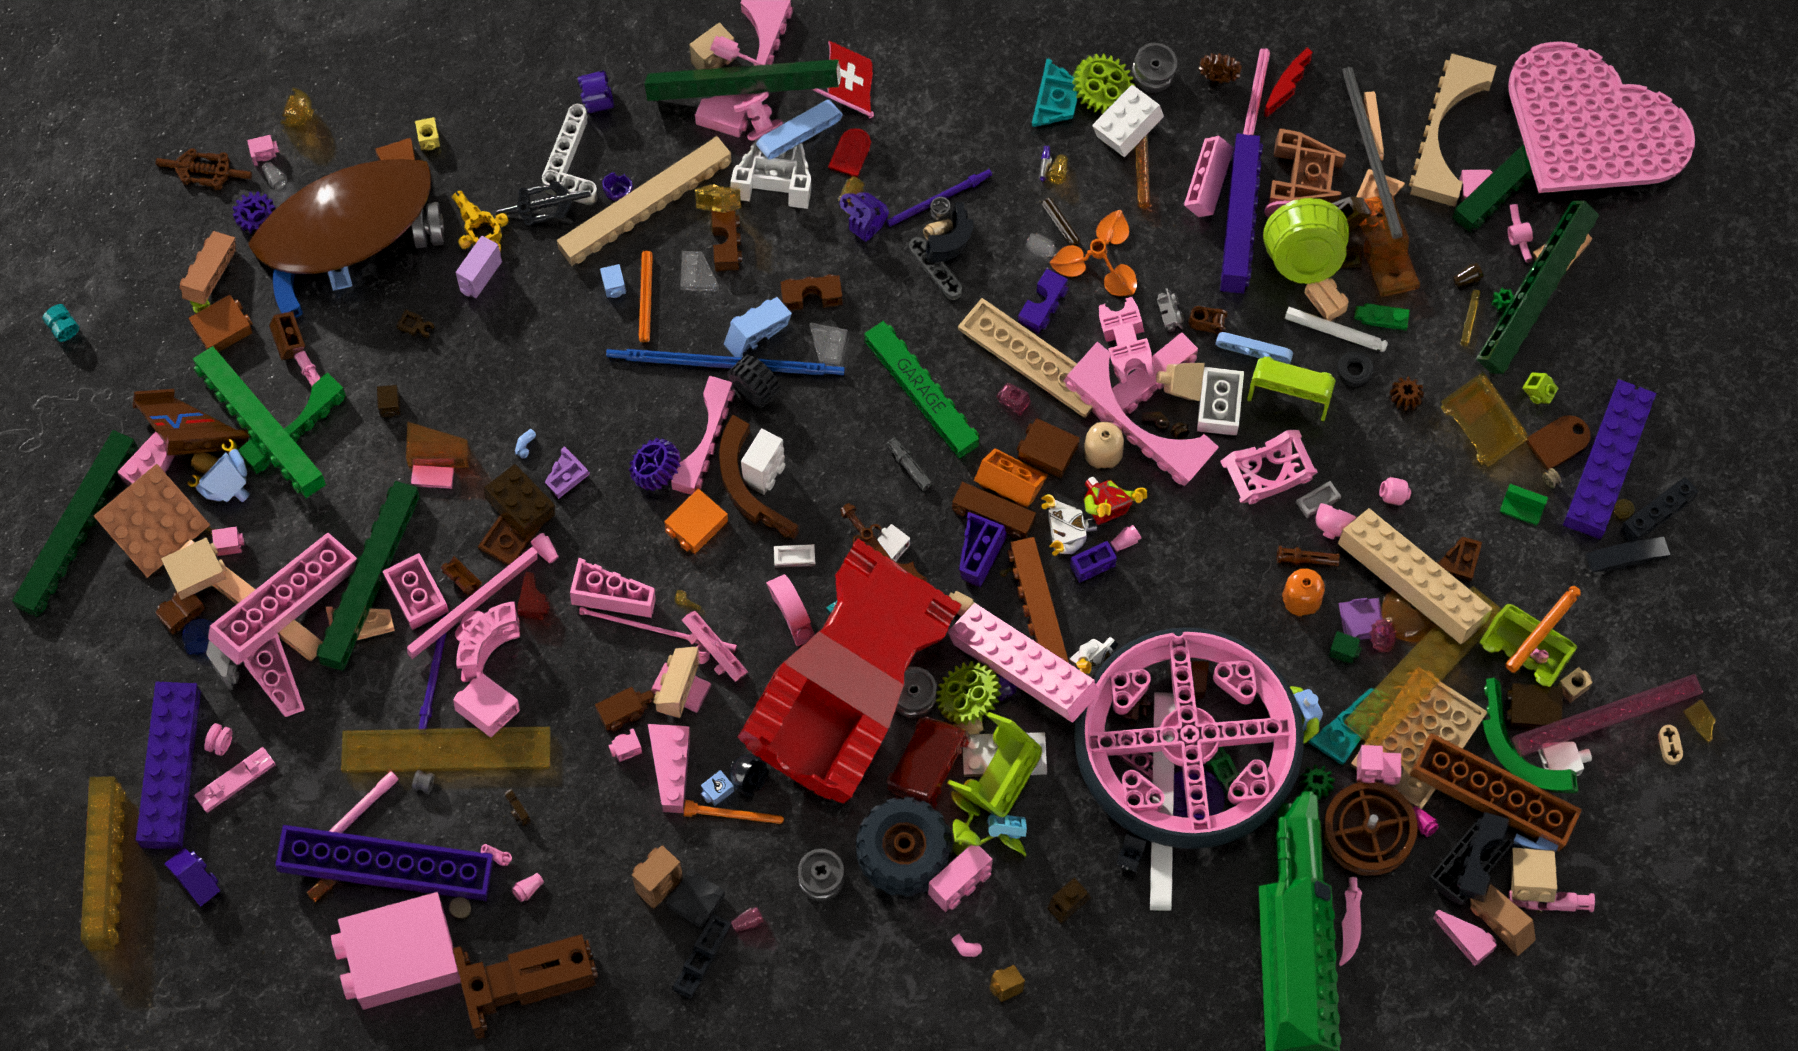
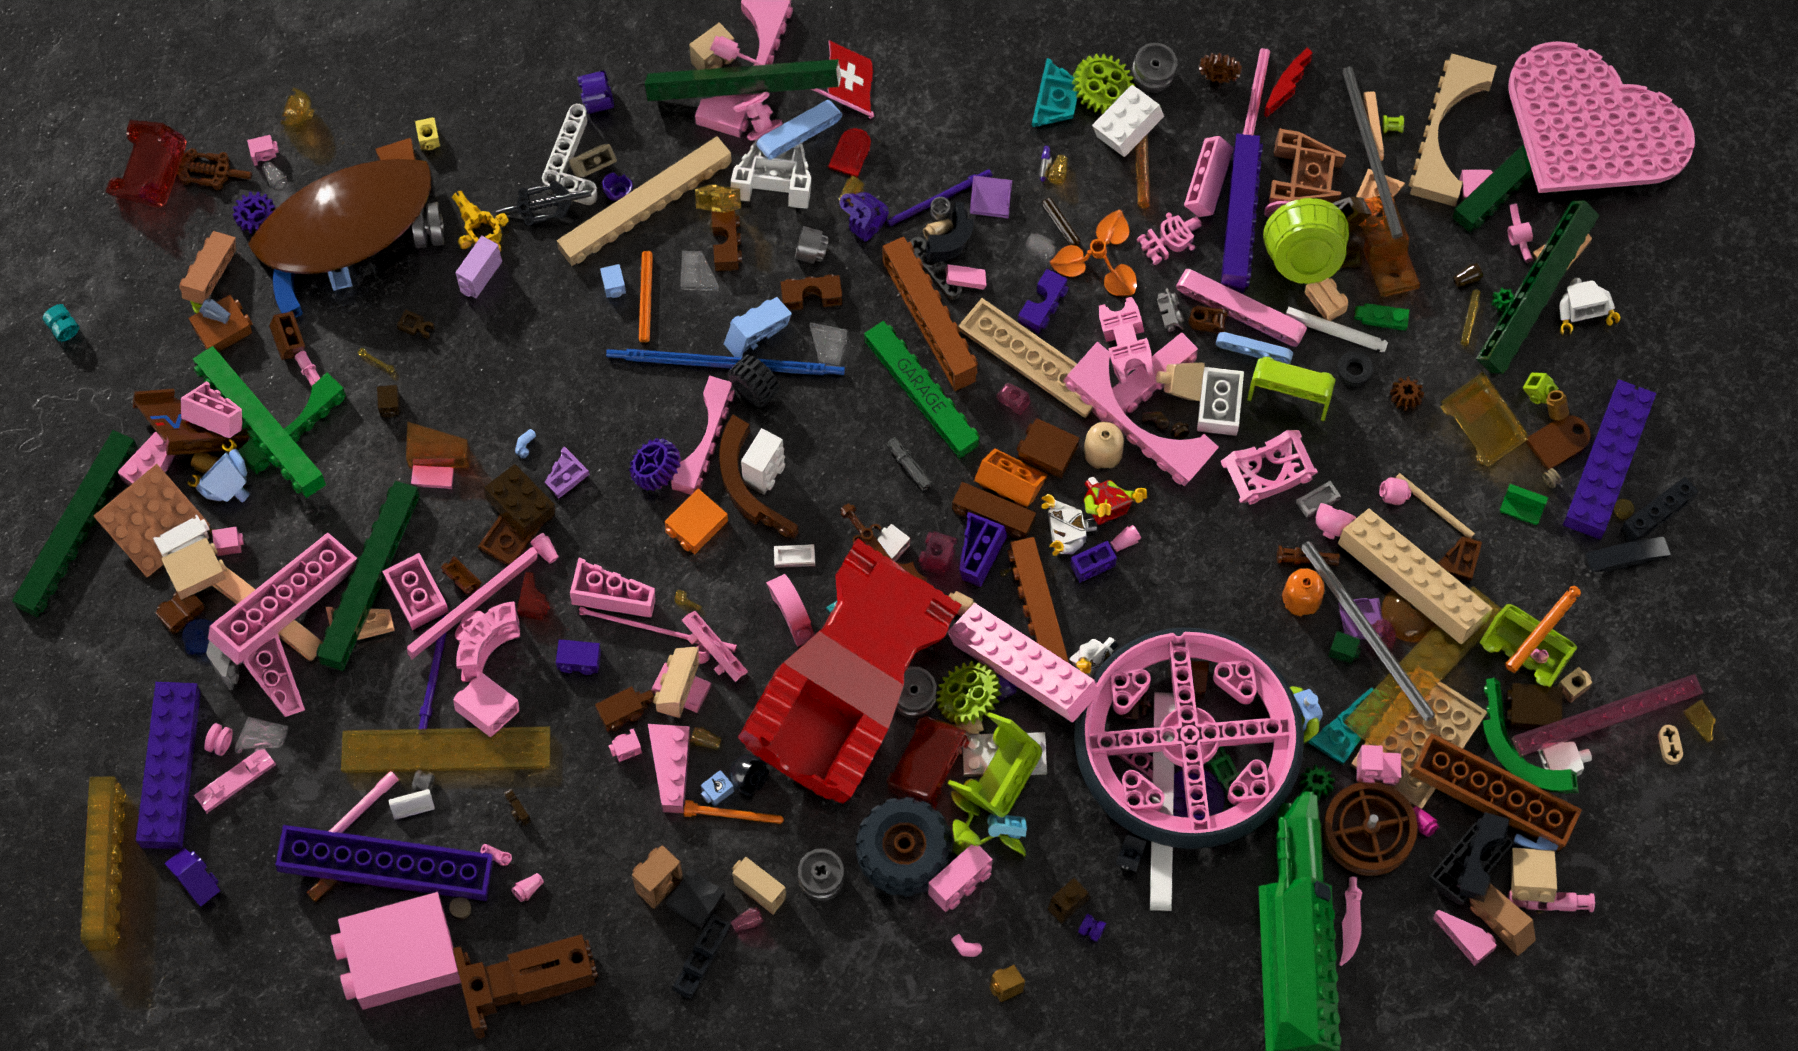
none -> clear red windscreen [105,120,186,208]
none -> white window [153,515,210,557]
none -> bright pink wedge [181,381,242,438]
none -> sand blue cone [199,299,231,324]
none -> clear wing [235,717,288,753]
none -> clear yellow hinge [358,348,394,373]
none -> white tile [389,789,435,820]
none -> dark purple brick [556,639,601,675]
none -> dark tan brick [569,144,617,178]
none -> clear yellow cone [690,726,722,750]
none -> tan brick [732,857,786,914]
none -> flat silver piece [795,226,829,264]
none -> dark orange brick [883,236,978,392]
none -> clear pink brick [918,531,958,577]
none -> bright pink tile [946,264,986,289]
none -> medium lavender piece [970,176,1012,218]
none -> dark purple wheel [1078,914,1107,942]
none -> bright pink torso [1137,213,1202,265]
none -> bright pink beam [1176,269,1307,347]
none -> dark grey axle [1301,541,1435,722]
none -> lime bush [1382,115,1404,133]
none -> tan axle [1396,473,1475,539]
none -> pearl gold brick [1546,390,1569,420]
none -> white torso [1559,278,1620,335]

